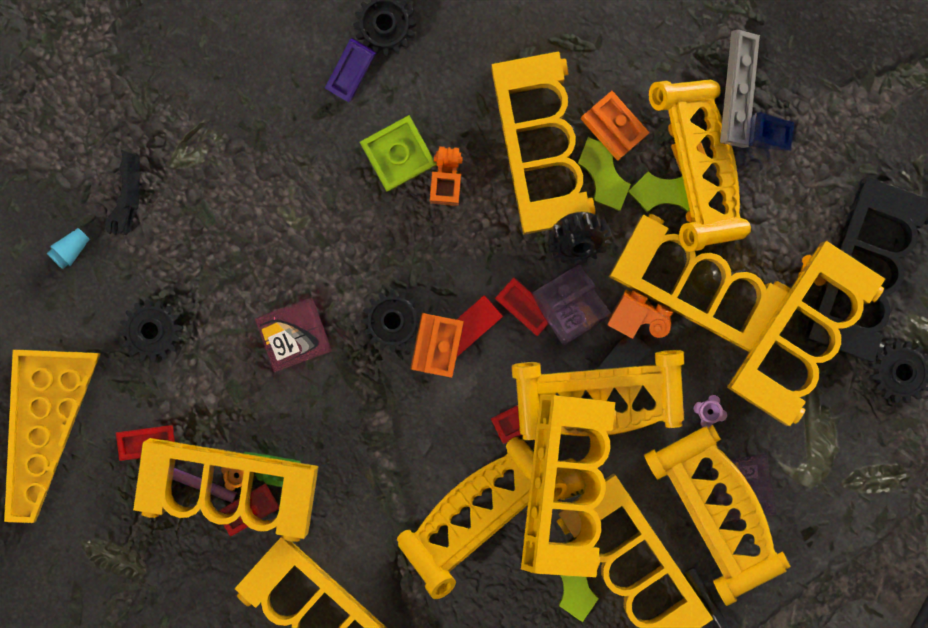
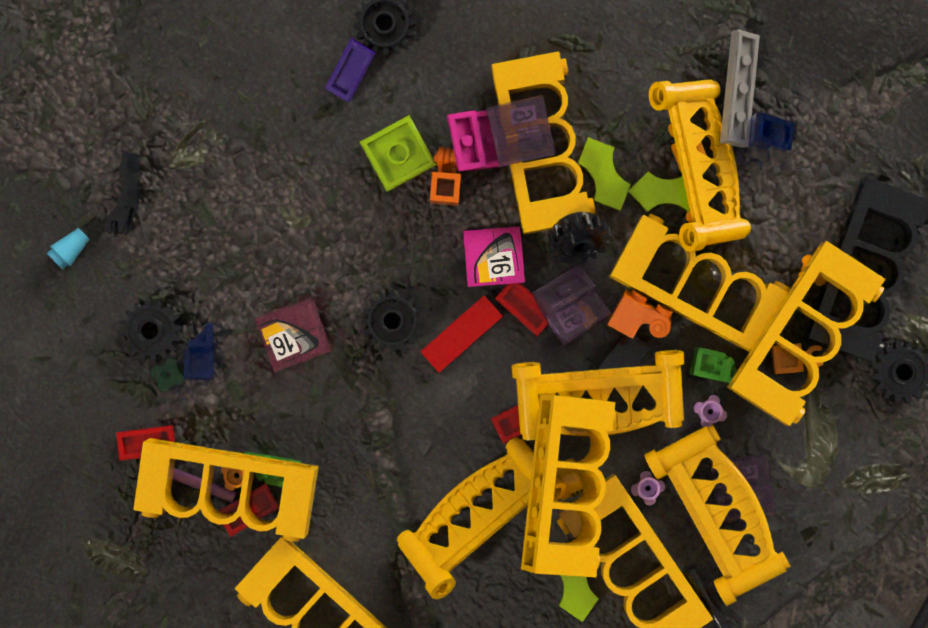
yellow wing [4,350,101,523] -> none
orange plate [410,313,464,378] -> none
orange plate [580,91,650,161] -> none
none -> clear green plate [151,359,184,392]
none -> clear blue slope [184,323,214,380]
none -> dark pink slope [447,108,510,172]
none -> slope [463,227,525,287]
none -> slope [486,95,556,167]
none -> lavender plate [631,471,665,505]
none -> bright green slope [689,347,738,383]
none -> light orange plate [771,343,823,374]

